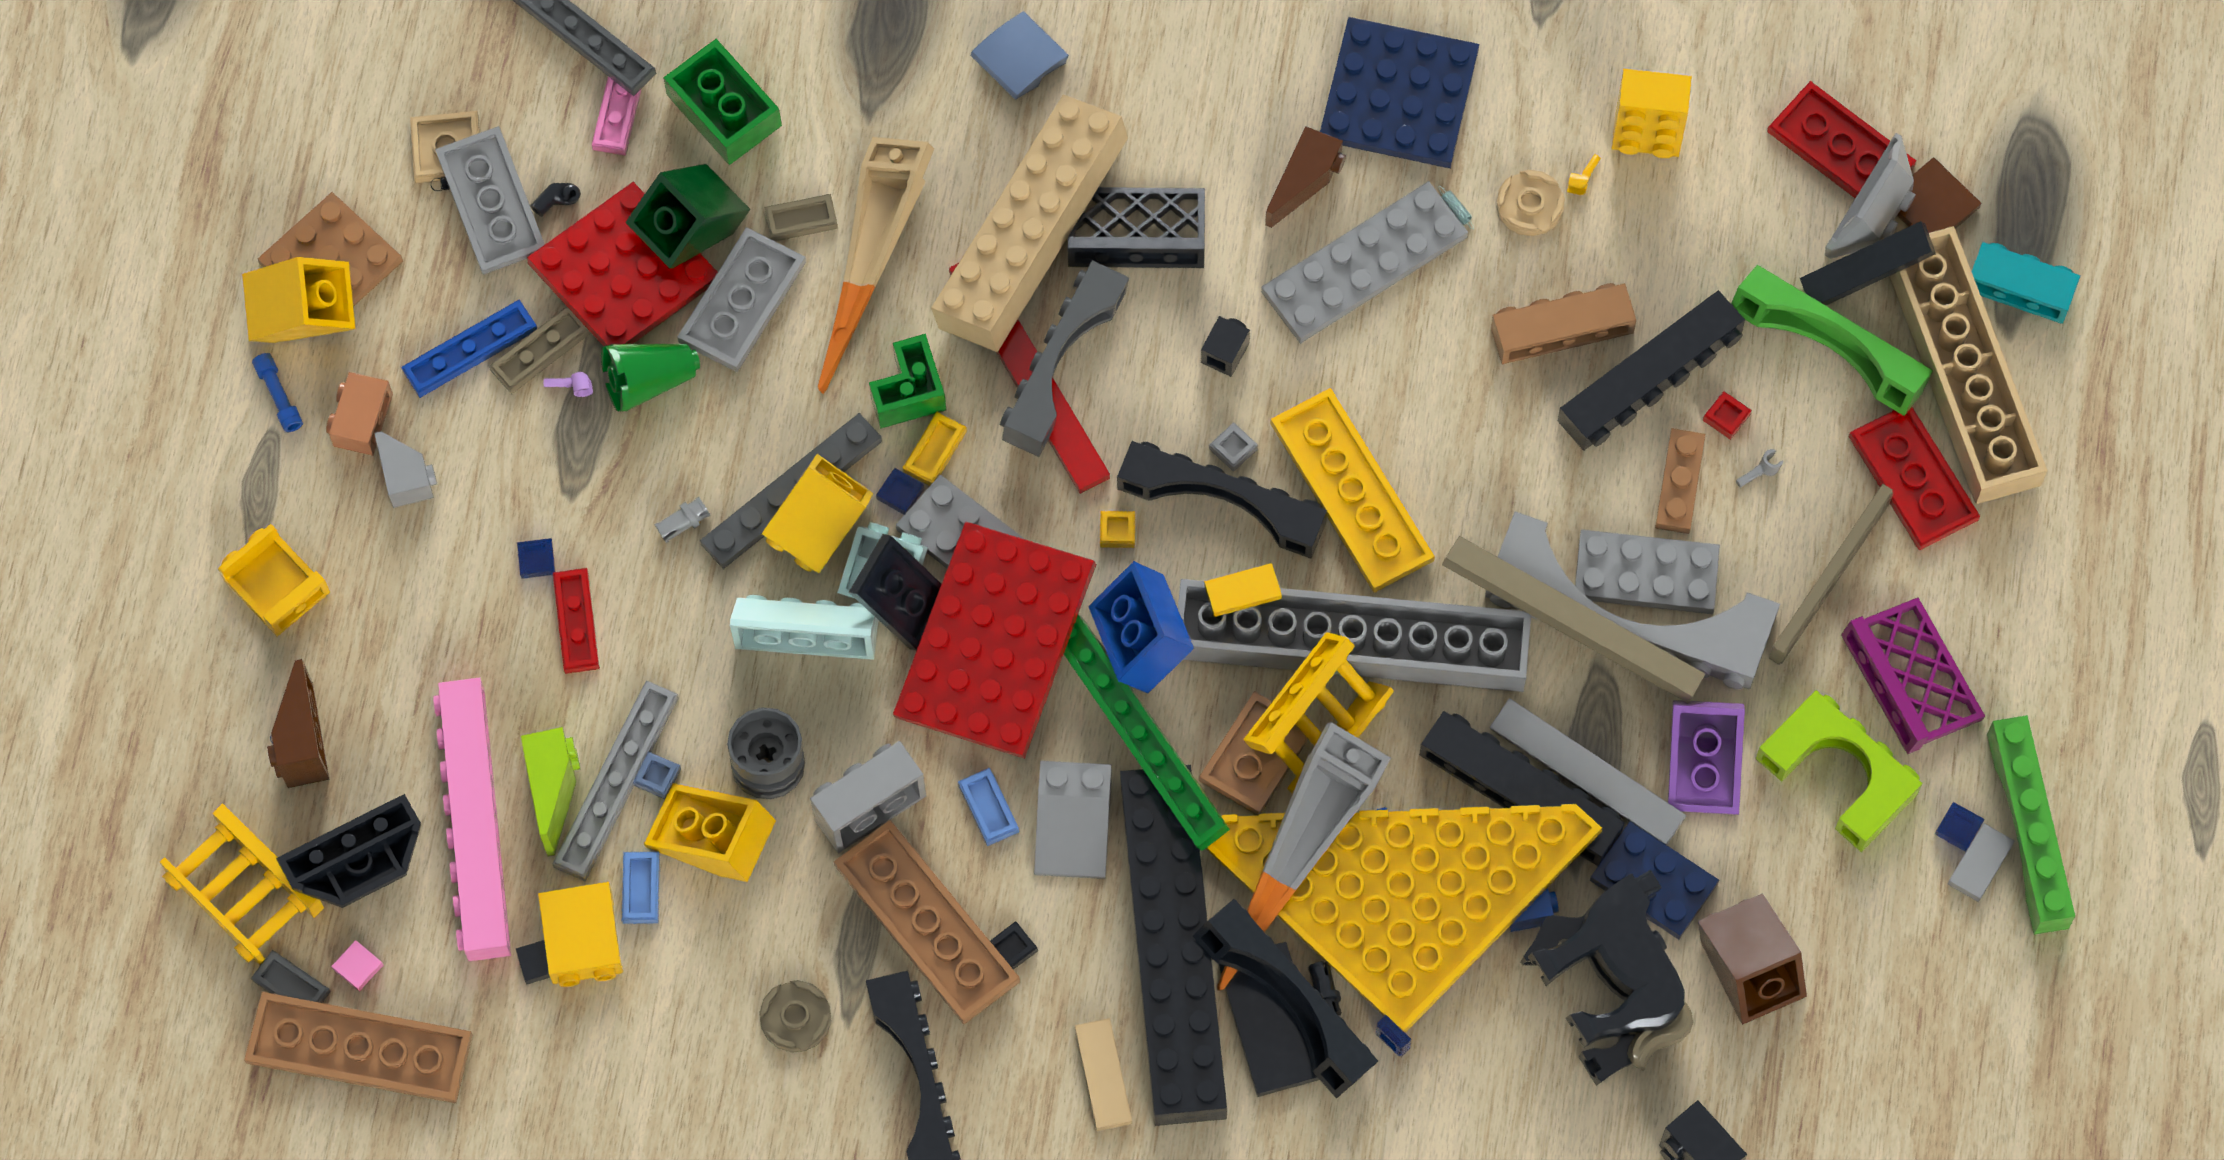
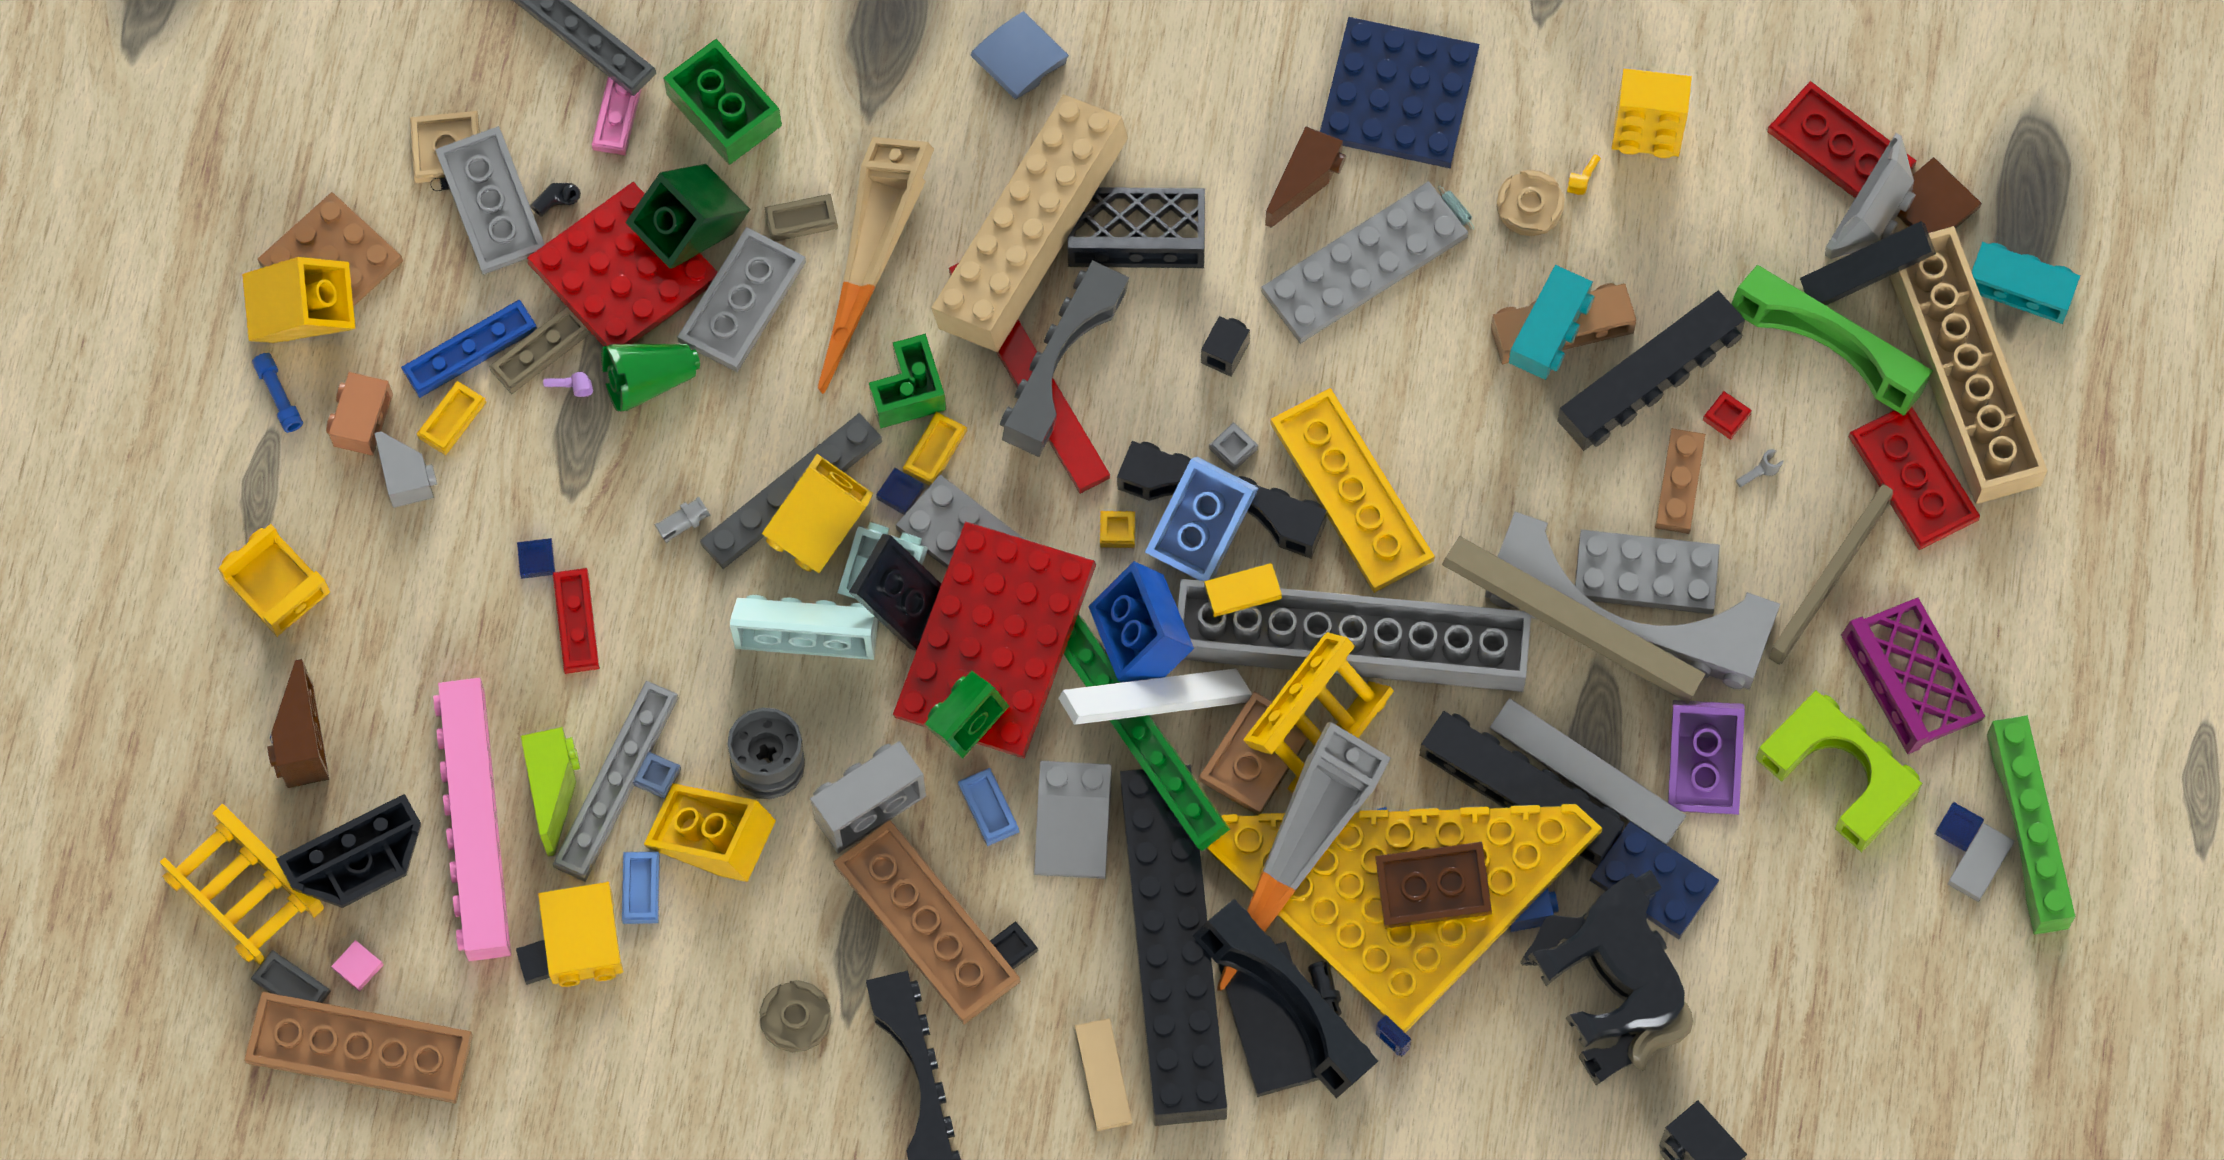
slope [1698,893,1807,1025] -> none
none -> yellow tile [416,381,486,456]
none -> green slope [924,671,1009,759]
none -> white tile [1058,668,1252,725]
none -> light blue brick [1145,457,1259,581]
none -> reddish brown plate [1375,842,1492,929]
none -> teal brick [1509,265,1595,380]

